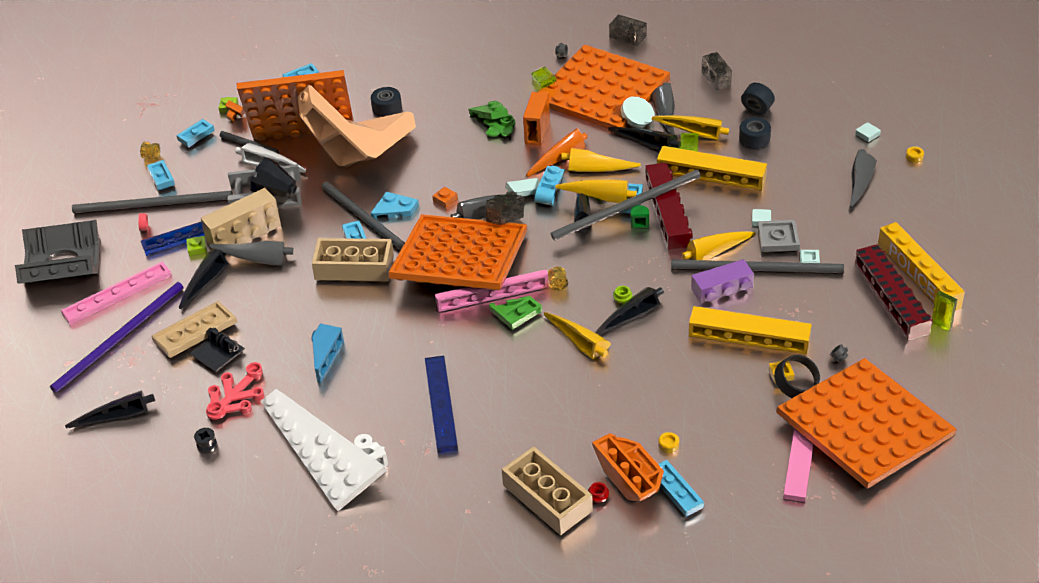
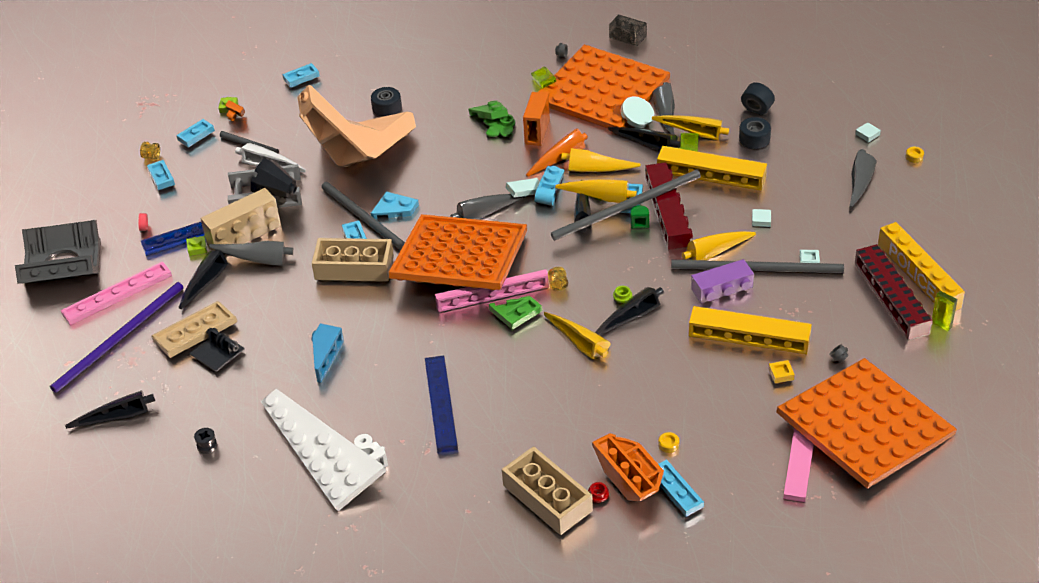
dark grey piece [72,190,233,213] -> none
coral plant [206,362,265,420] -> none
orange plate [236,70,354,141] -> none
orange plate [432,186,458,208] -> none
clear smoke brick [486,191,524,225] -> none
clear smoke brick [702,52,732,91] -> none
light grey plate [758,220,800,252] -> none
black tyre [774,355,820,398] -> none

